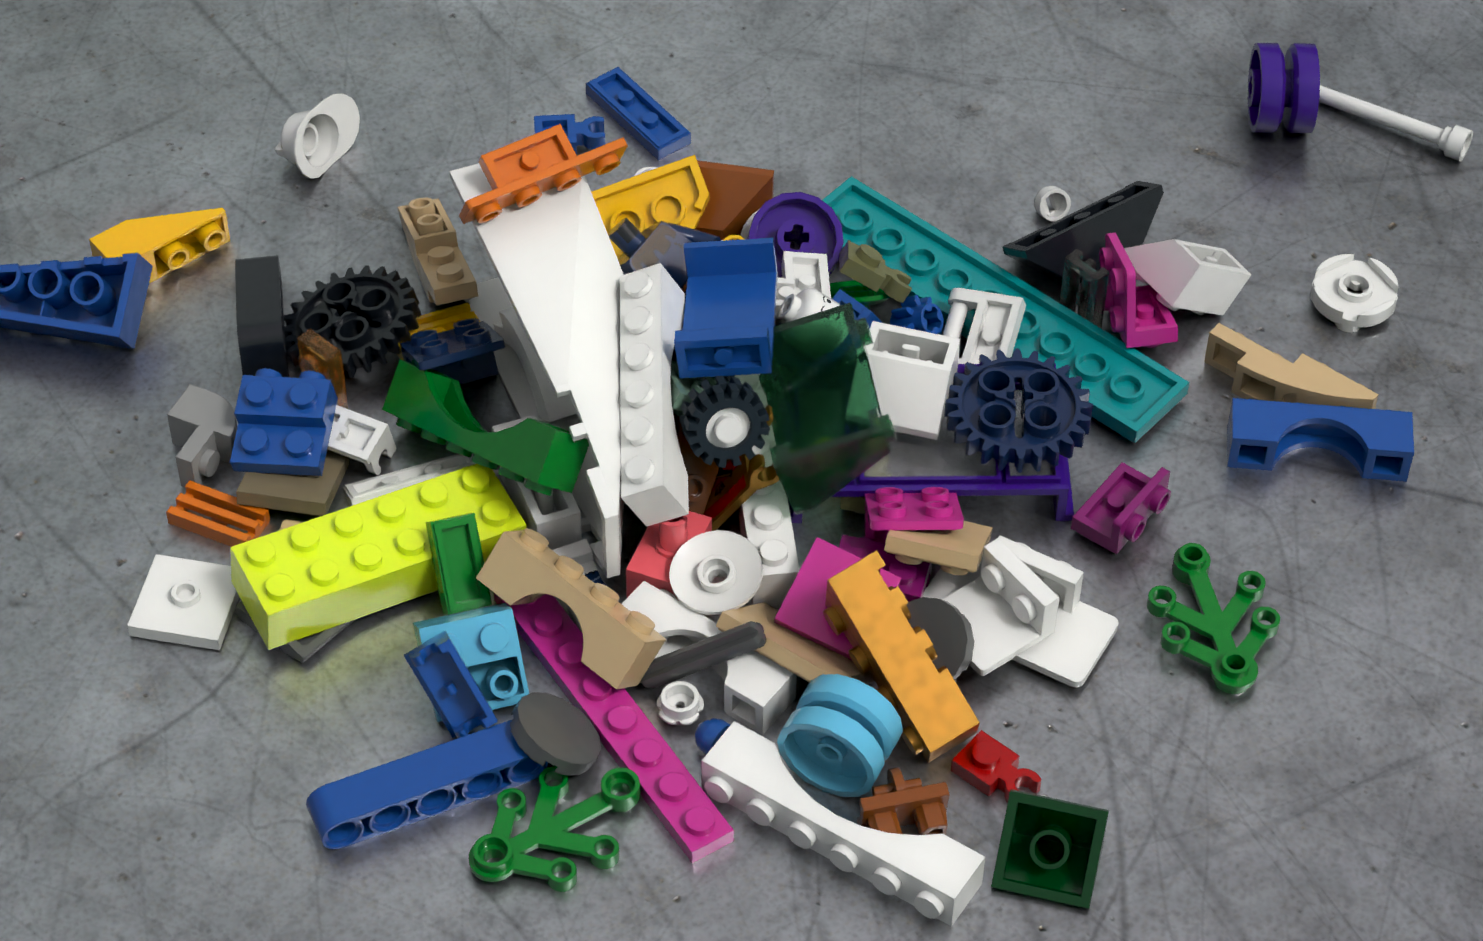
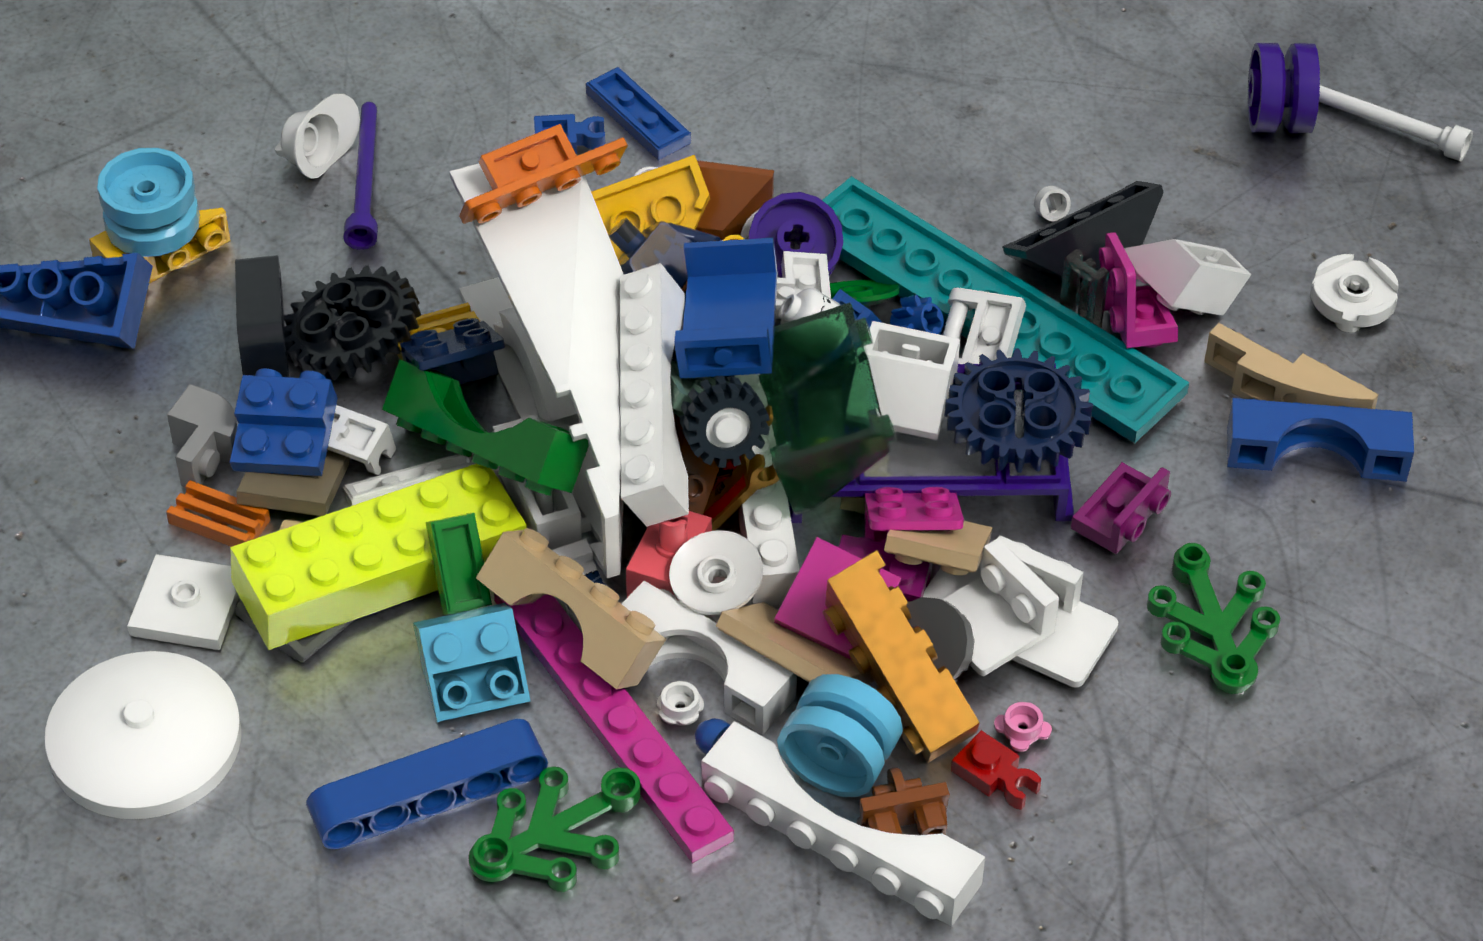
clear orange plate [297,329,348,409] -> none
tan slope [398,198,478,305] -> none
blue hinge [404,630,498,738] -> none
dark grey tile [510,692,602,775] -> none
dark grey axle [641,621,767,689] -> none
olive plate [839,240,912,303] -> none
dark green slope [991,789,1109,909] -> none
none -> white dish [45,651,241,819]
none -> medium azure wheel [97,148,200,257]
none -> dark purple piece [343,102,378,250]
none -> bright pink plate [994,702,1052,752]

